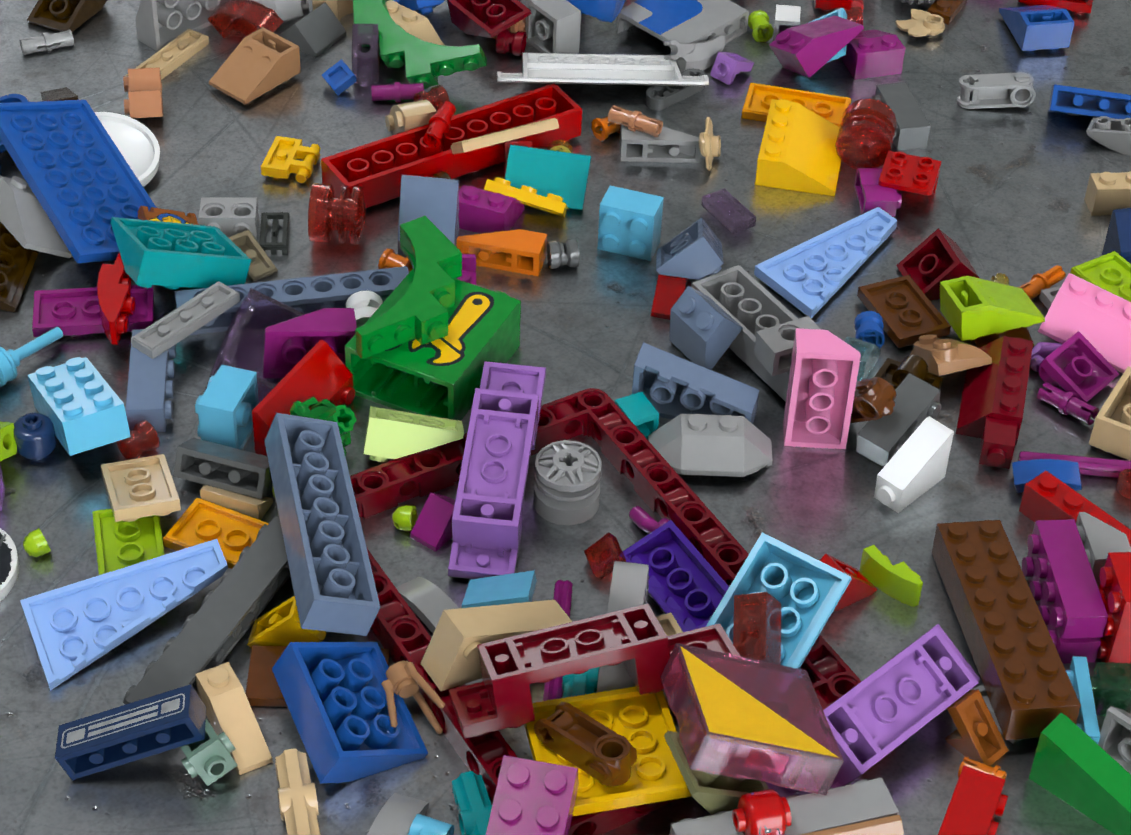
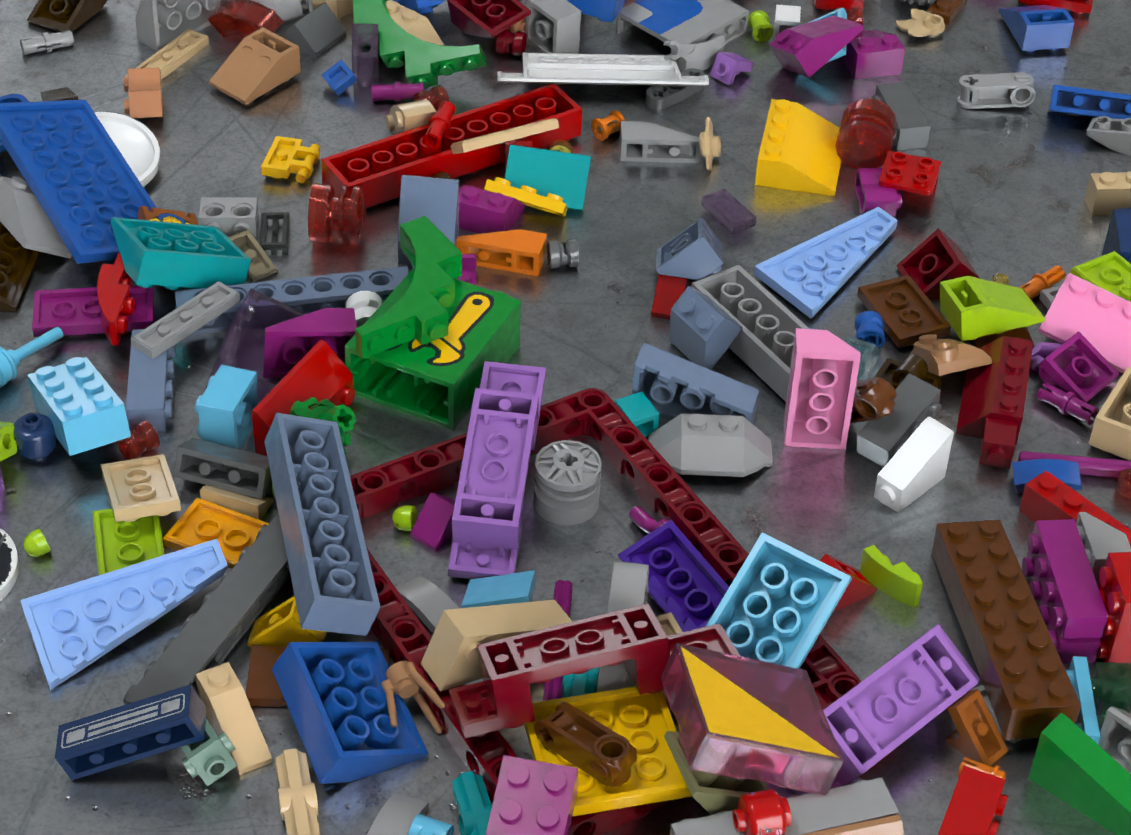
yellowish green slope [363,406,464,462] -> none
orange bush [378,248,413,272] -> none
clear red plate [584,532,626,580] -> none
medium azure brick [597,185,664,261] -> none
nougat pin [608,105,663,137] -> none
clear red hinge [733,592,781,671] -> none
light orange tile [741,83,851,130] -> none
light grey brick [754,316,821,376] -> none

